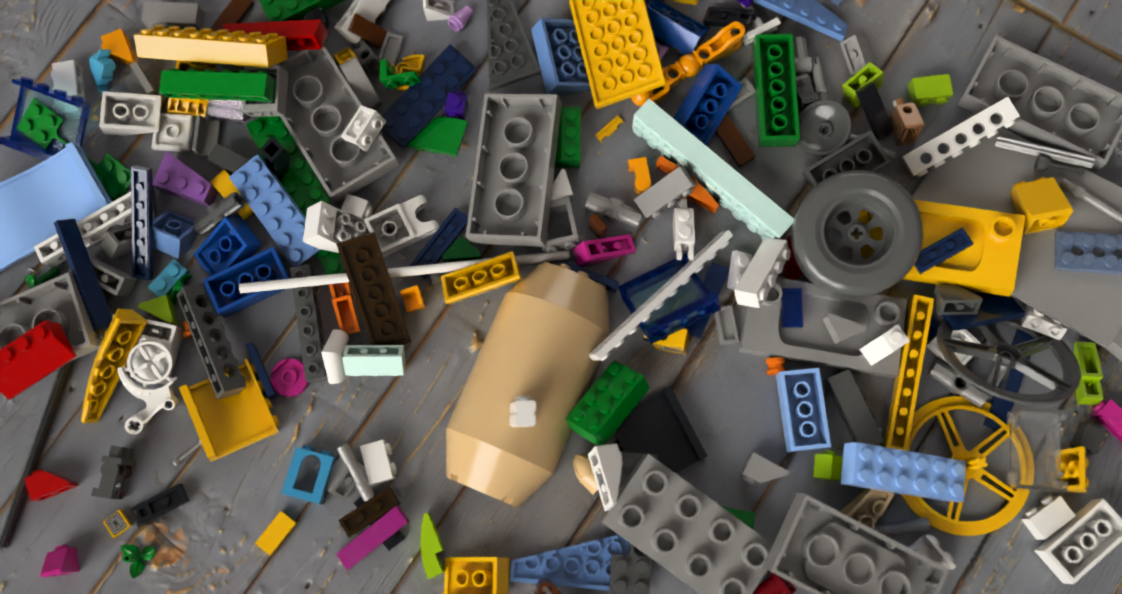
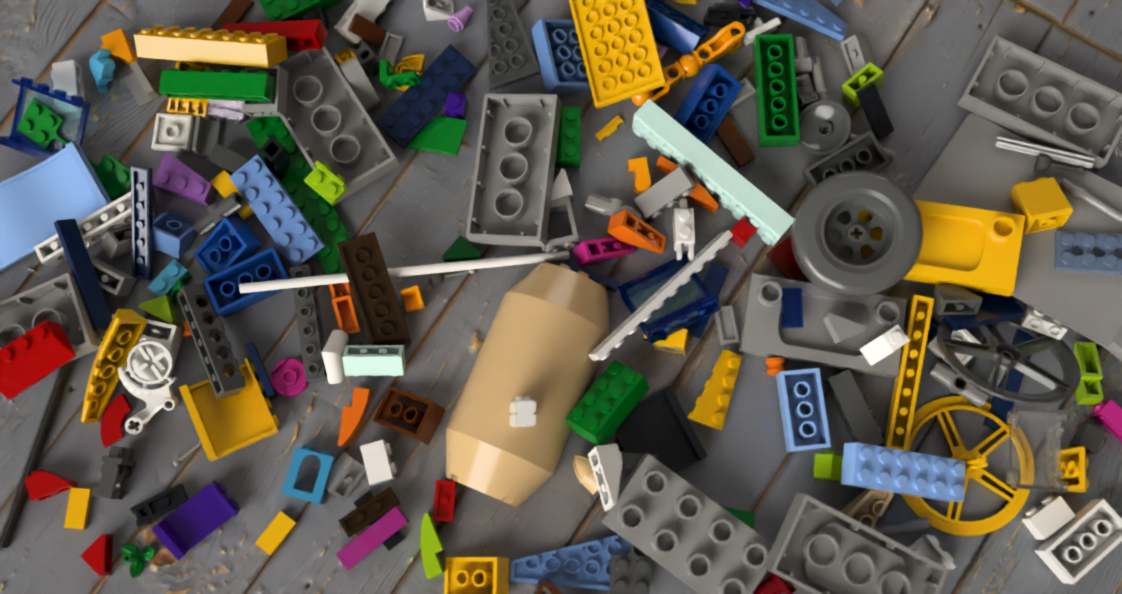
green plant [25,267,60,288] -> none
dark pink slope [40,544,80,578] -> none
white slope [99,91,162,135] -> none
tile [103,510,133,538] -> none
light grey brick [141,1,204,30] -> none
white slope [303,201,366,253] -> none
light grey piece [337,443,375,502] -> none
white bracket [341,105,386,151] -> none
white brick [341,194,373,222] -> none
white brick [364,195,440,257] -> none
dark blue plate [410,208,468,279] -> none
yellow slope [441,251,523,304] -> none
reddish brown tile [589,213,607,239] -> none
white plate [727,250,752,290] -> none
white brick [734,237,791,308] -> none
light grey slope [740,452,789,485] -> none
medium nougat torso [890,98,925,147] -> none
white brick [901,97,1020,178] -> none
lime brick [907,74,954,107] -> none
dark blue tile [914,227,974,274] -> none
none -> yellow tile [64,488,93,529]
none -> red slope [80,534,114,576]
none -> red tile [100,393,133,448]
none -> dark purple panel [152,480,240,560]
none -> lime bracket [304,160,349,206]
none -> orange slope [338,387,373,447]
none -> reddish brown slope [373,386,445,445]
none -> red plate [433,480,457,522]
none -> orange slope [607,209,667,254]
none -> yellow wing [687,350,743,431]
none -> red brick [730,217,758,249]

